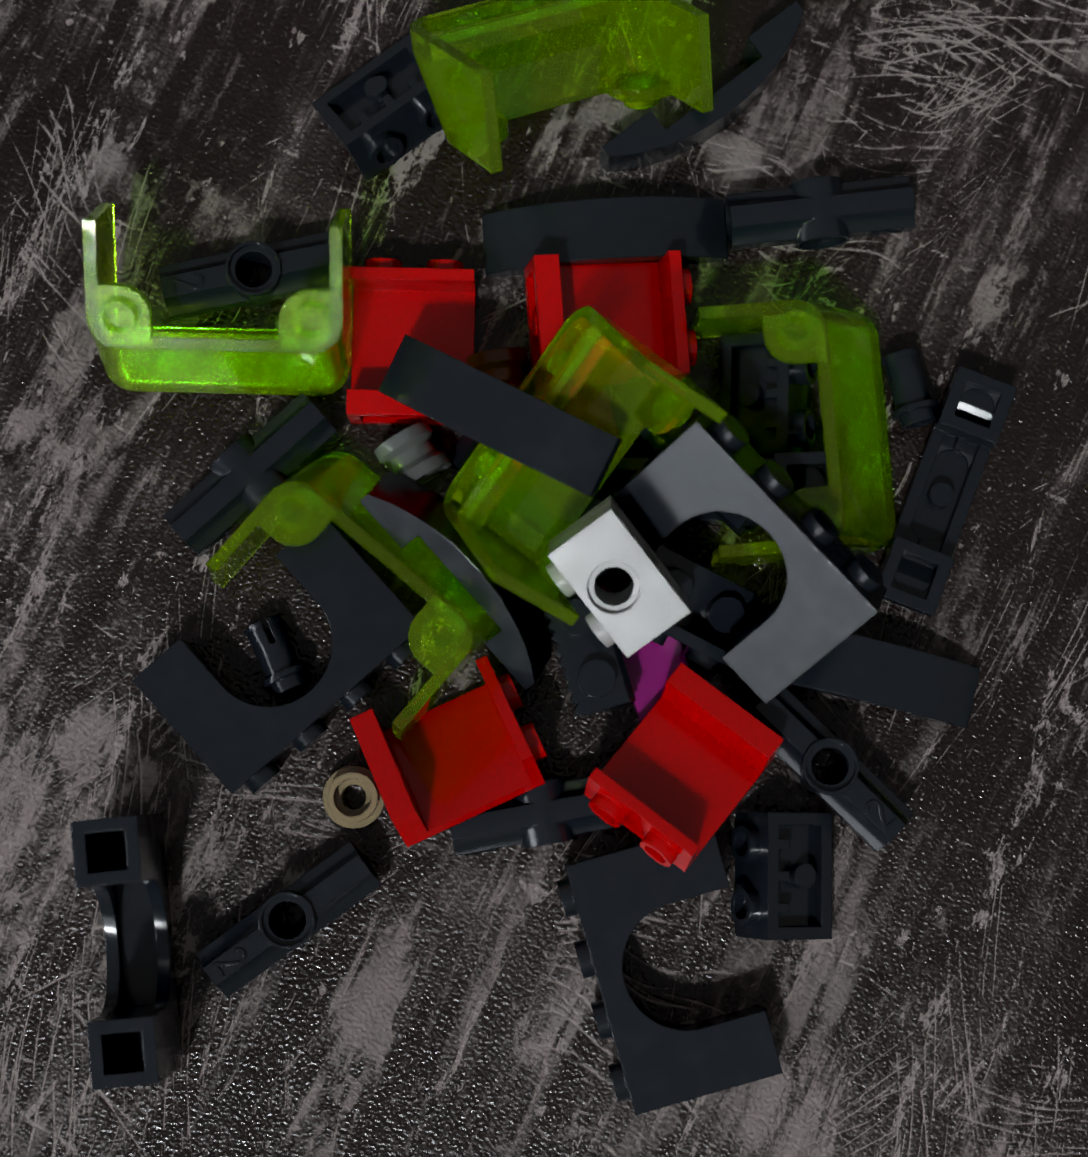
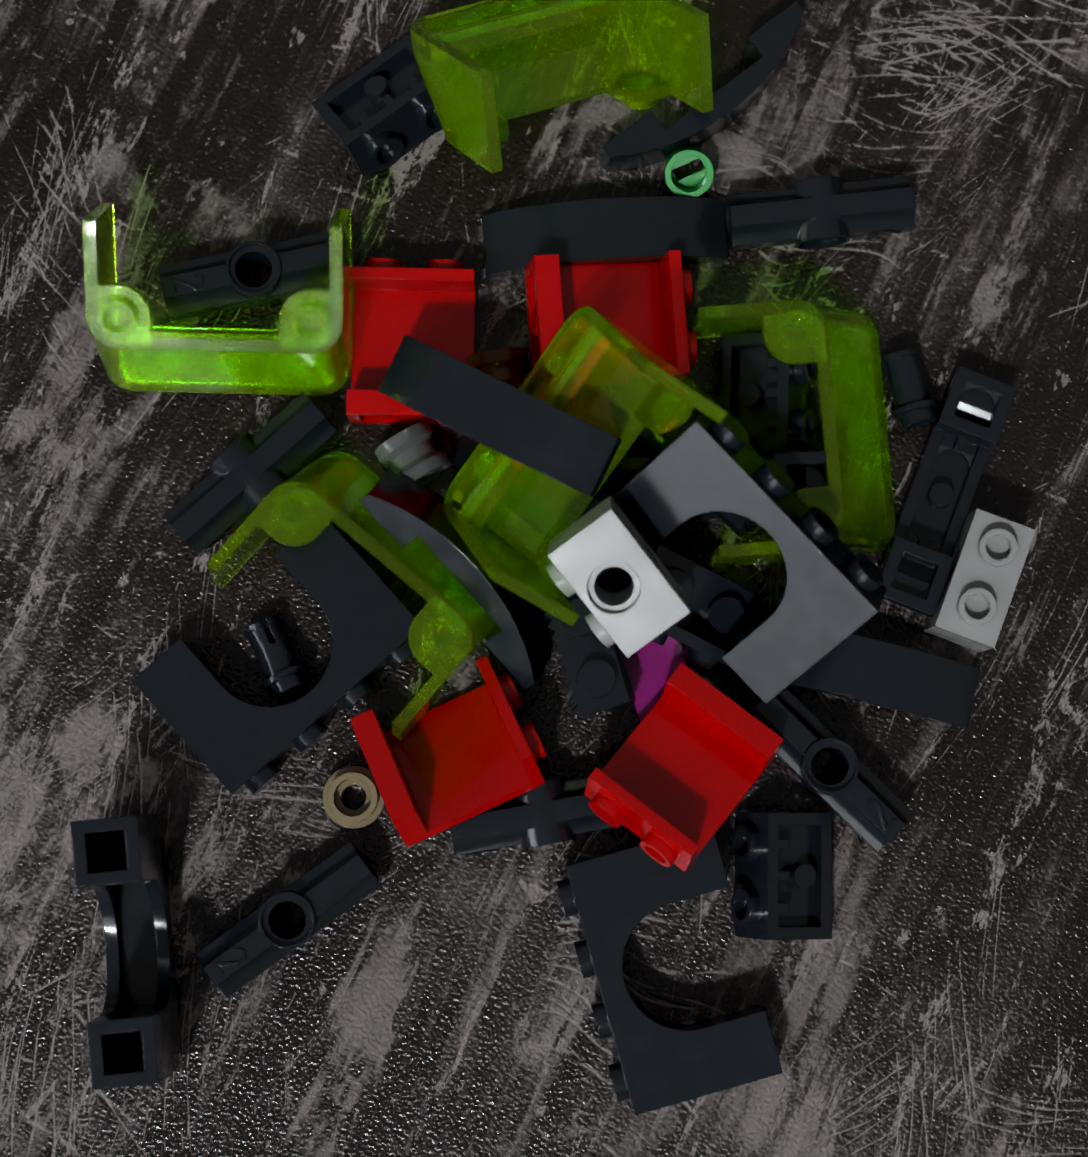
none -> green hinge [664,145,714,197]
none -> light grey brick [922,508,1036,652]

